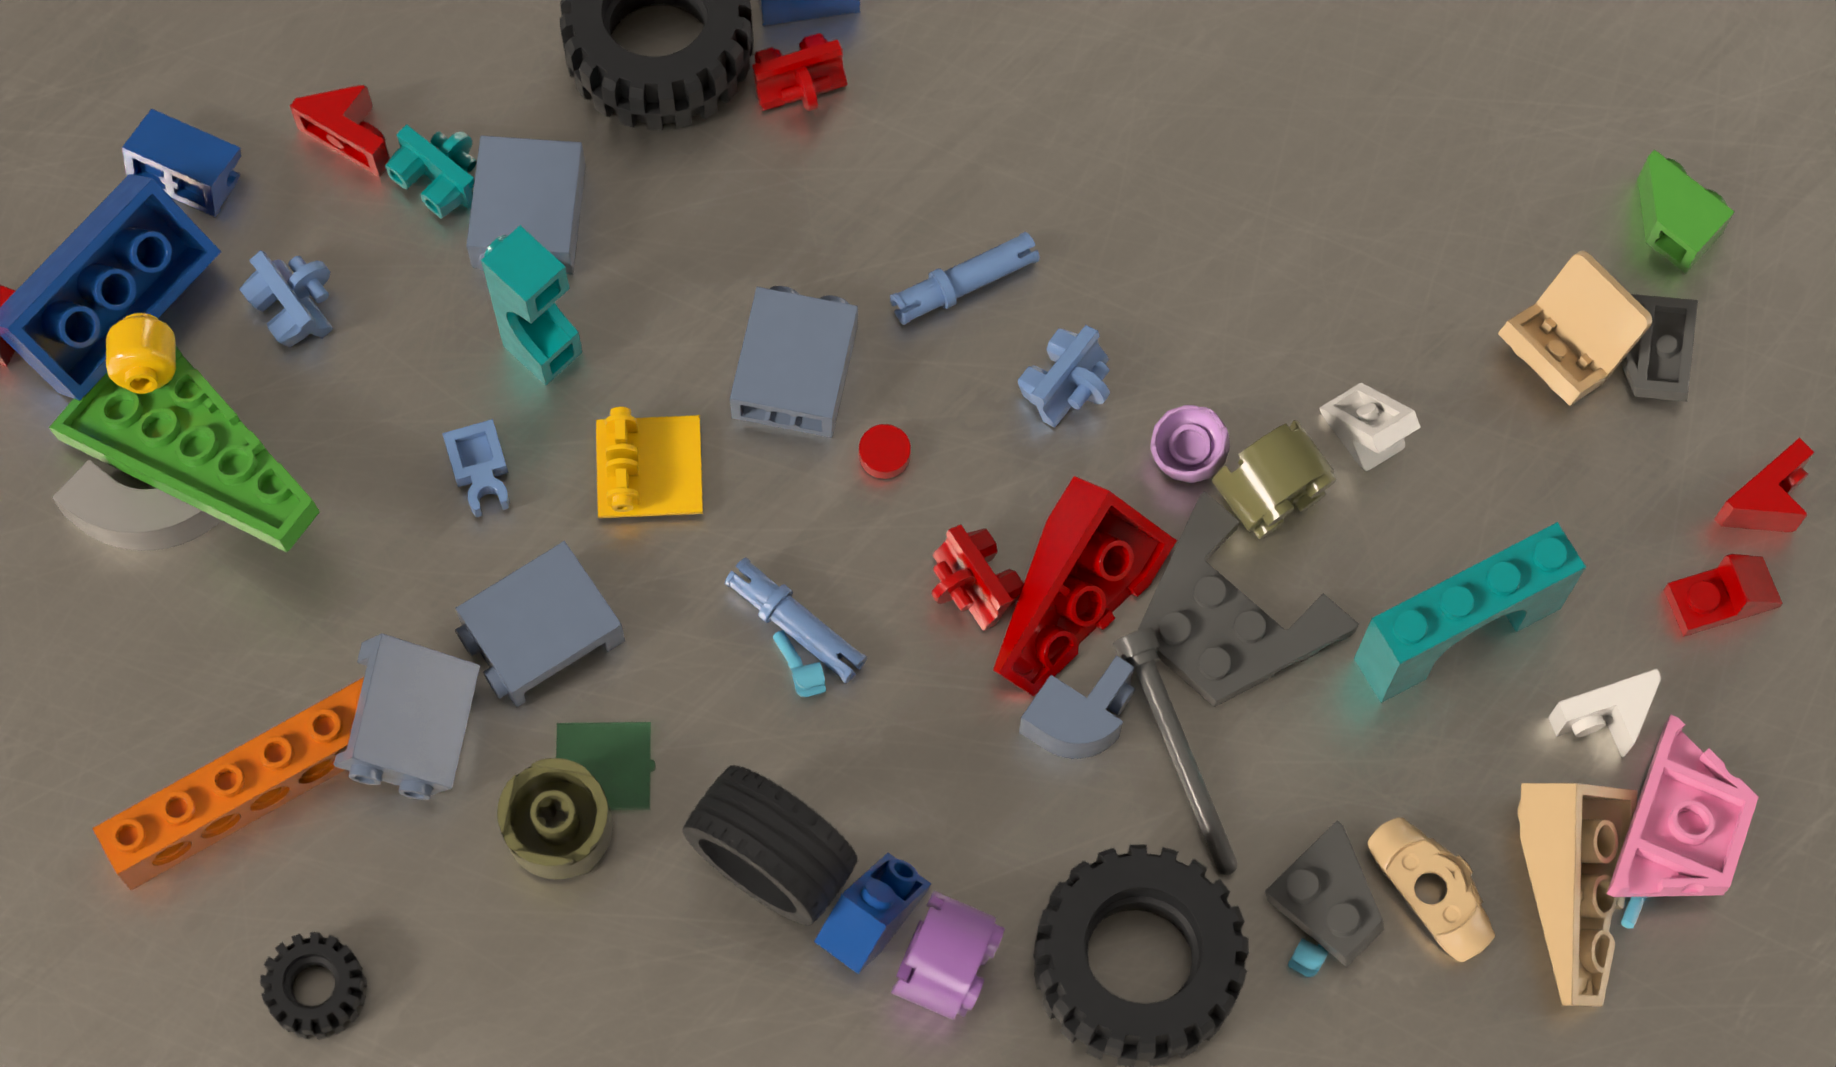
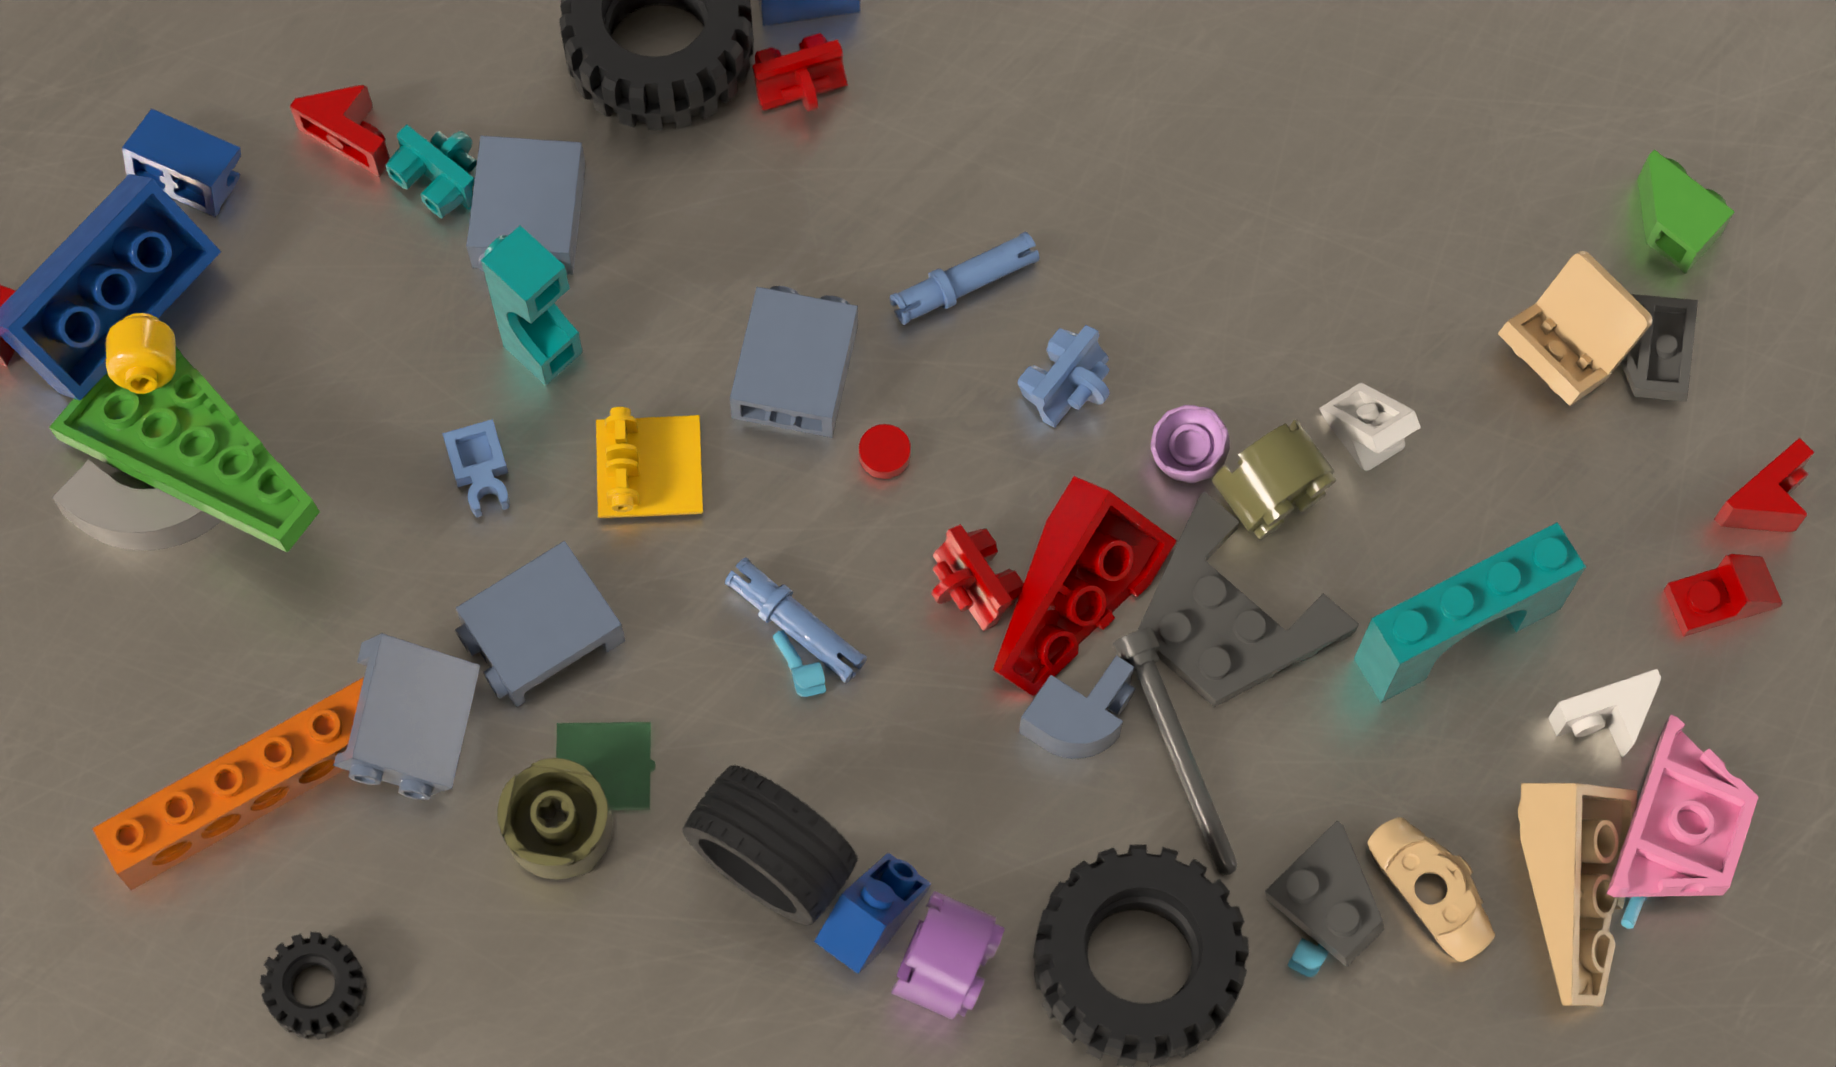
medium blue hips [240,250,333,348] -> none

